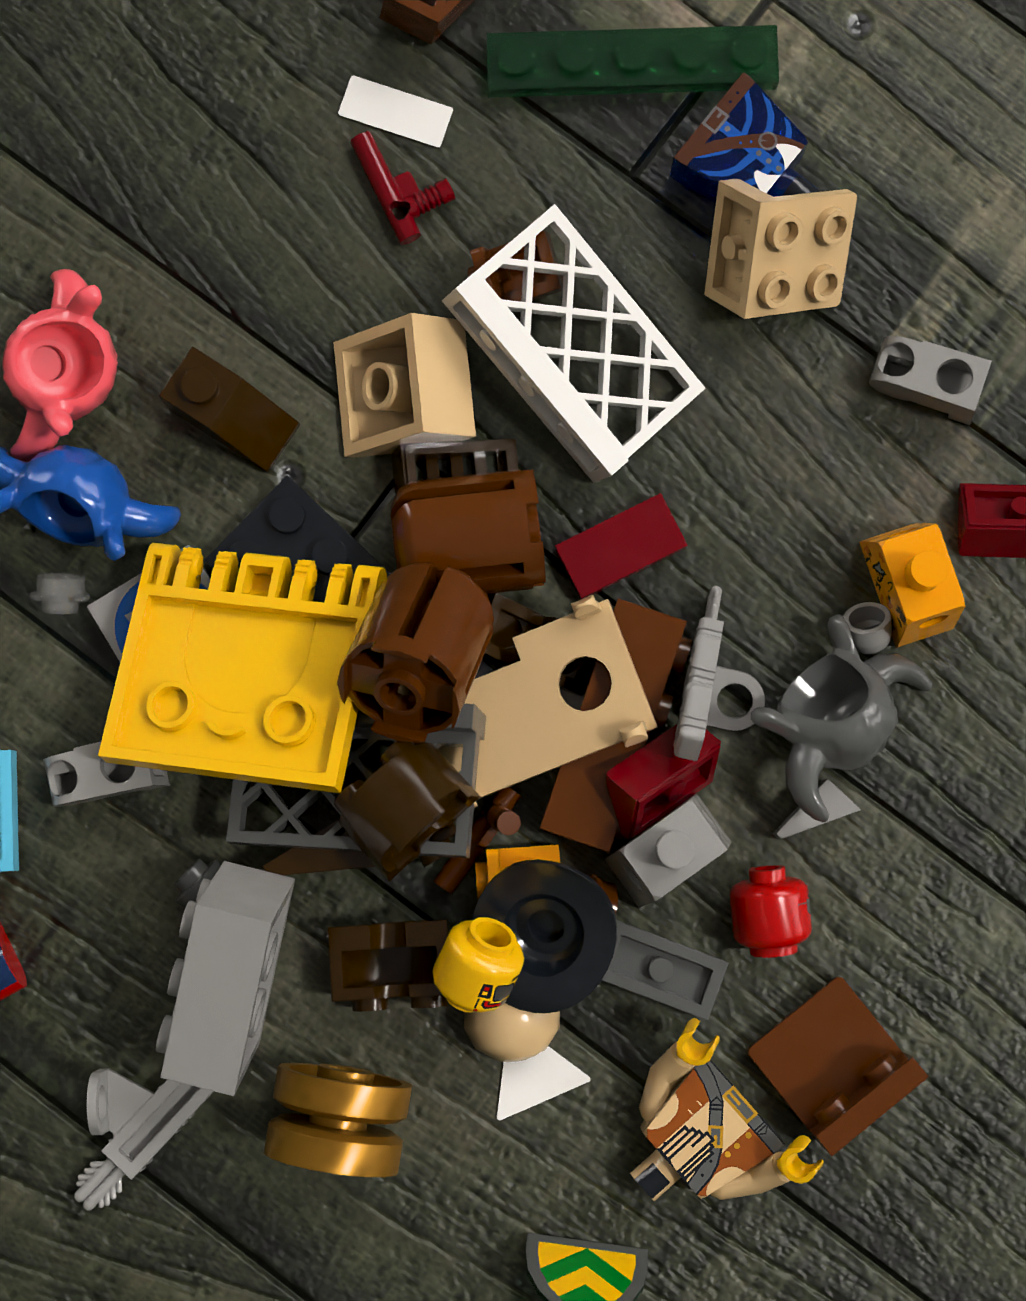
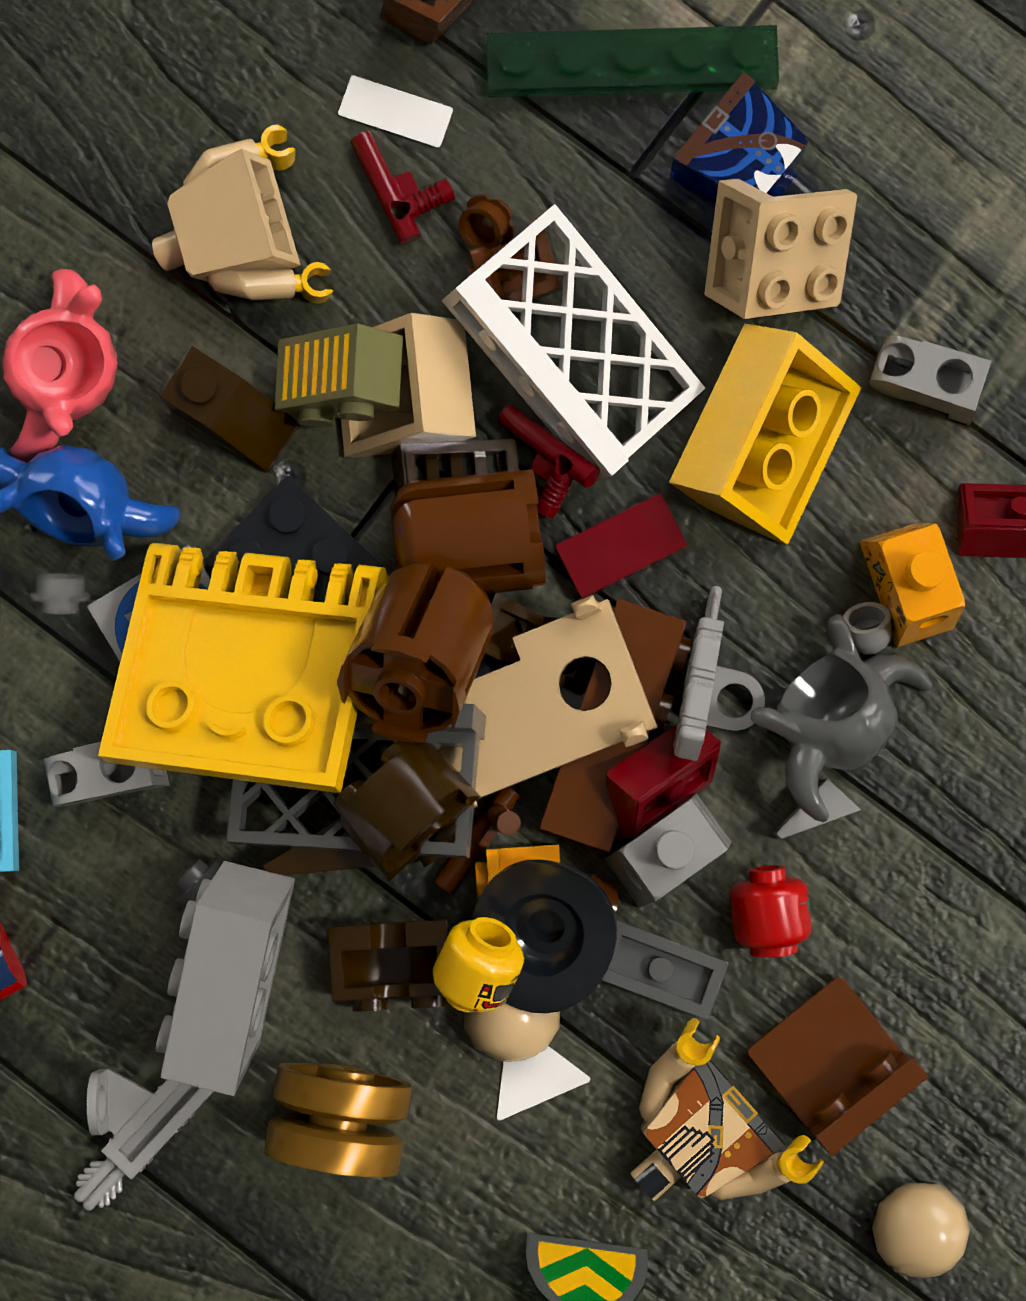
none -> tan torso [152,125,333,304]
none -> olive brick [275,323,403,428]
none -> reddish brown plate [459,194,515,249]
none -> dark red hose [498,404,600,518]
none -> yellow slope [669,323,862,545]
none -> tan hair [872,1183,970,1278]

